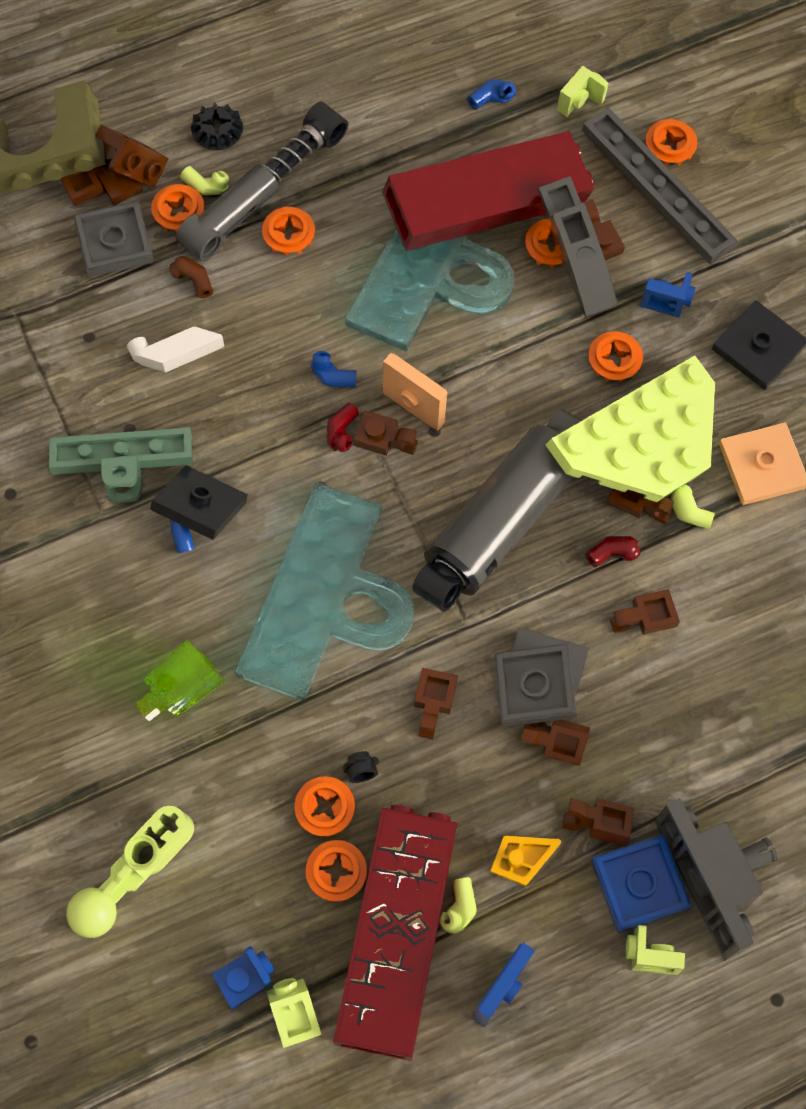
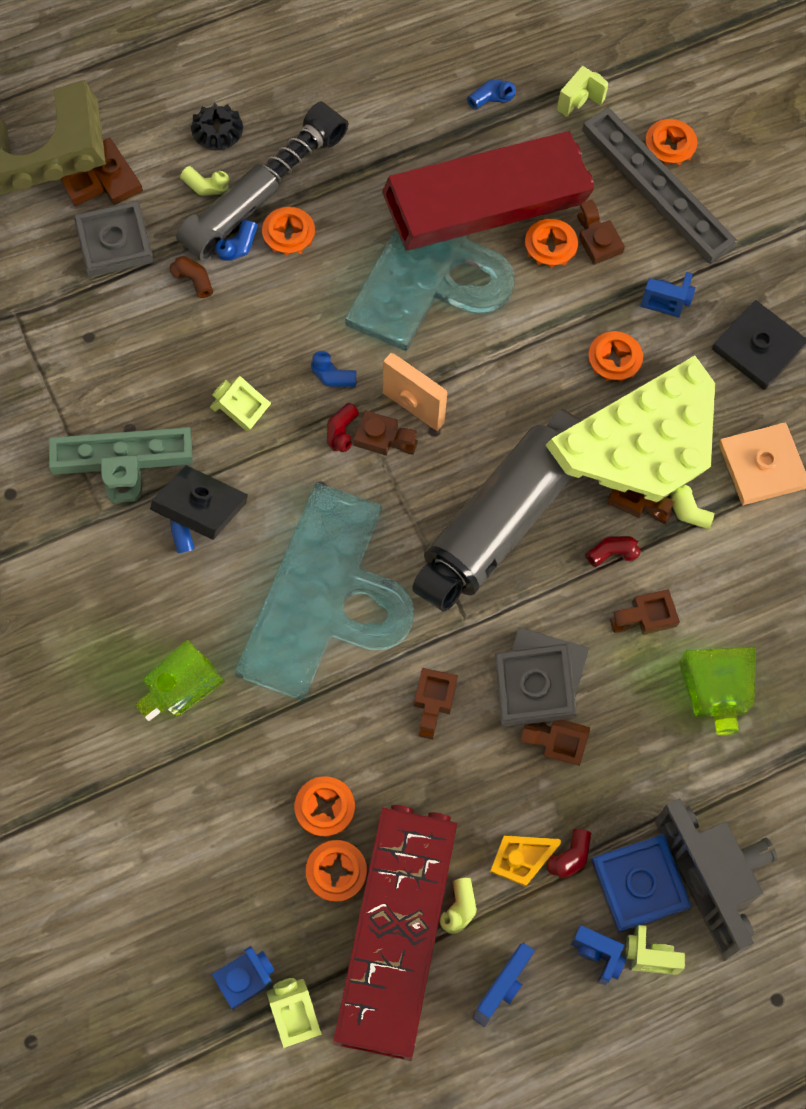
yellowish green beam [66,806,194,938] -> none
reddish brown bracket [95,124,169,187] -> none
white piece [127,326,224,373] -> none
orange gear [151,184,205,232] -> none
black plate [343,751,379,783] -> none
dark grey slope [538,176,618,318] -> none
reddish brown plate [562,798,634,846] -> none
none -> yellowish green bracket [210,376,271,431]
none -> blue arm [215,220,258,261]
none -> dark red arm [547,829,592,878]
none -> blue bracket [571,925,626,985]
none -> clear neon green torso [679,646,756,735]

